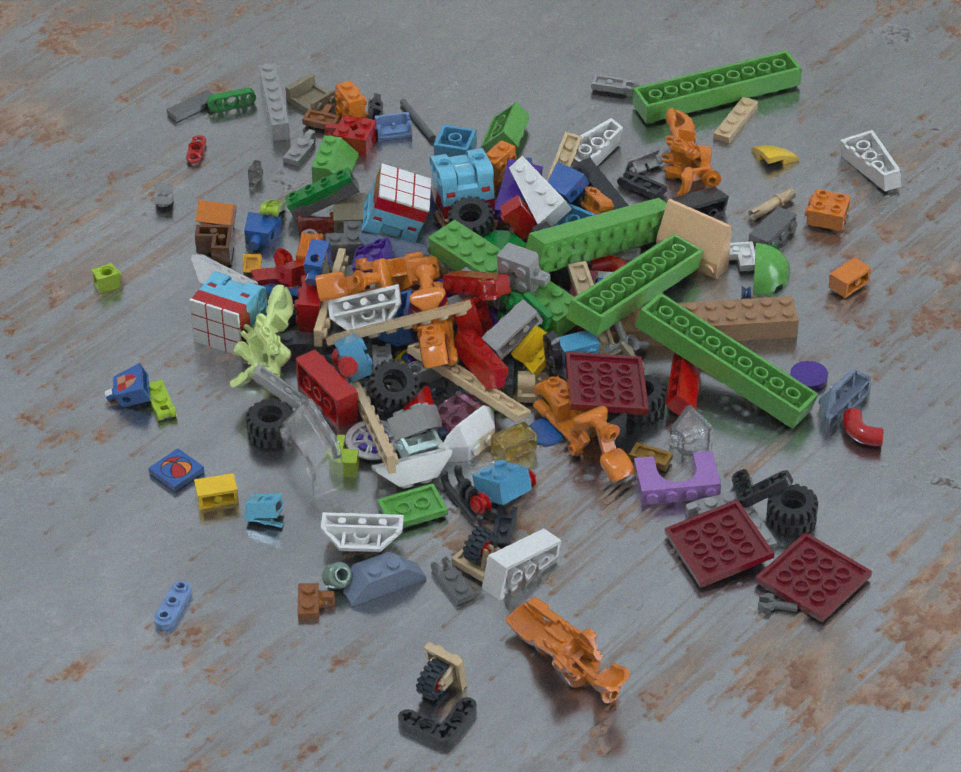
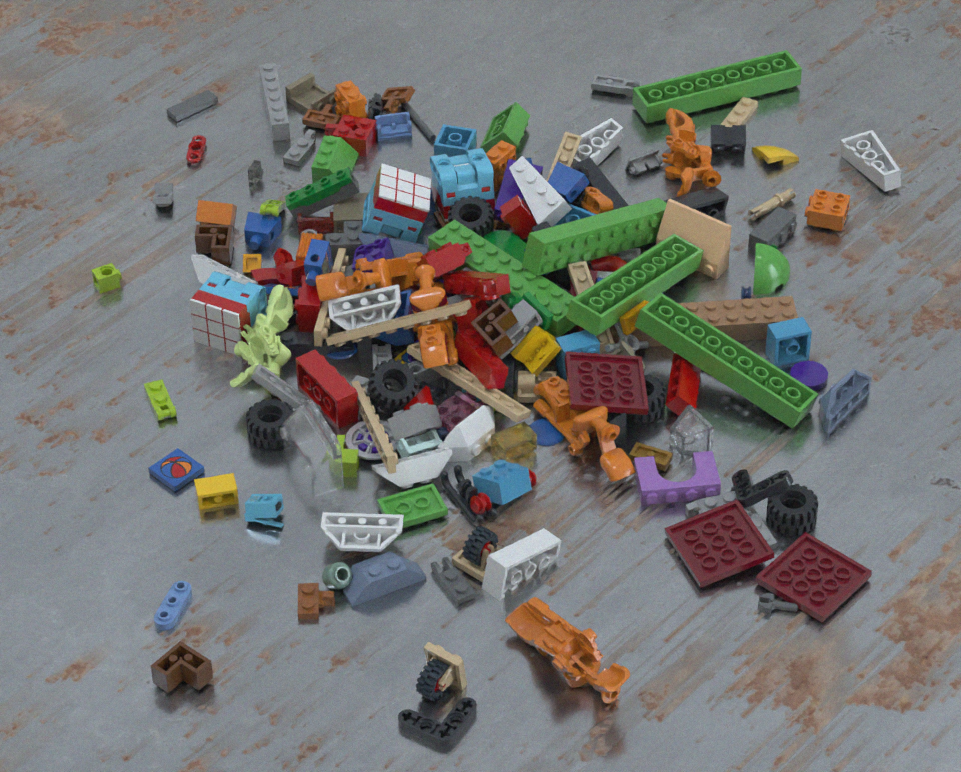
blue torso [105,363,151,407] -> none
green beam [206,88,256,112] -> none
dark azure brick [332,333,375,383] -> none
black hinge [493,505,518,549] -> none
light grey hinge [497,243,550,294] -> none
black beam [543,331,567,382] -> none
black hinge [617,171,667,199] -> none
white plate [729,241,755,271] -> none
orange brick [829,257,871,298] -> none
red cylinder [843,408,884,447] -> none
none -> reddish brown brick [151,641,213,693]
none -> dark orange hinge [381,86,415,114]
none -> red hinge [416,242,472,280]
none -> reddish brown brick [471,299,518,357]
none -> light orange plate [619,300,649,335]
none -> black brick [710,125,746,153]
none -> dark azure brick [765,317,812,367]

